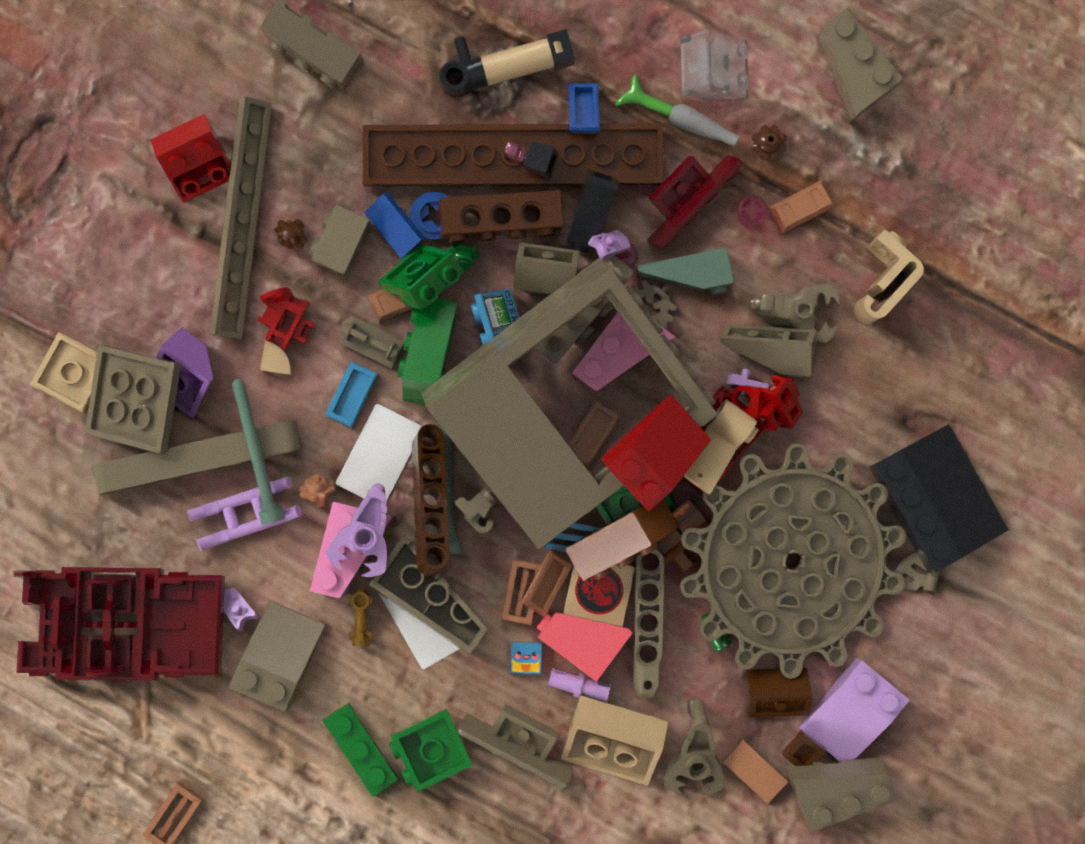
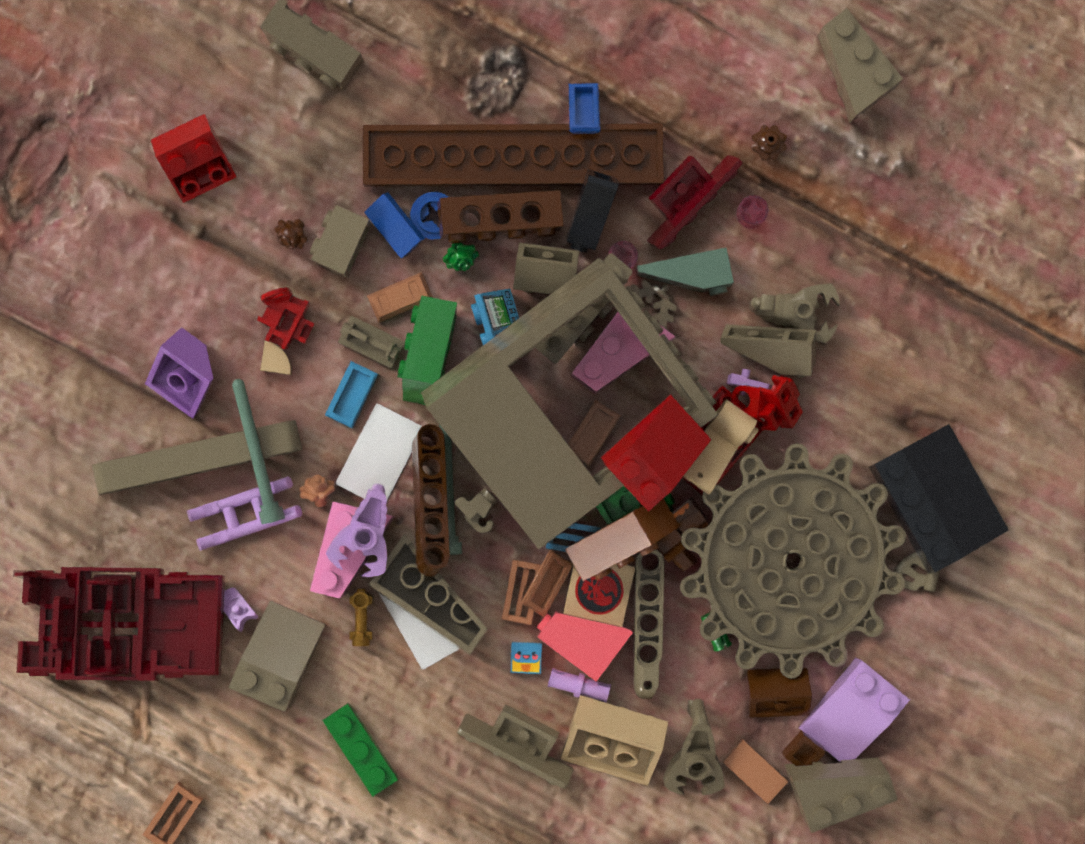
tan tile [30,332,97,413] -> none
dark tan plate [85,345,181,454] -> none
dark tan plate [209,96,272,339] -> none
green plate [378,244,464,310] -> none
green plate [388,708,473,792] -> none
piece [439,29,575,97] -> none
black piece [504,141,559,180] -> none
lavender piece [588,230,630,261] -> none
light grey piece [616,74,740,147] -> none
clear slope [681,30,749,101] -> none
nougat tile [769,180,836,234] -> none
tan piece [854,230,924,325] -> none

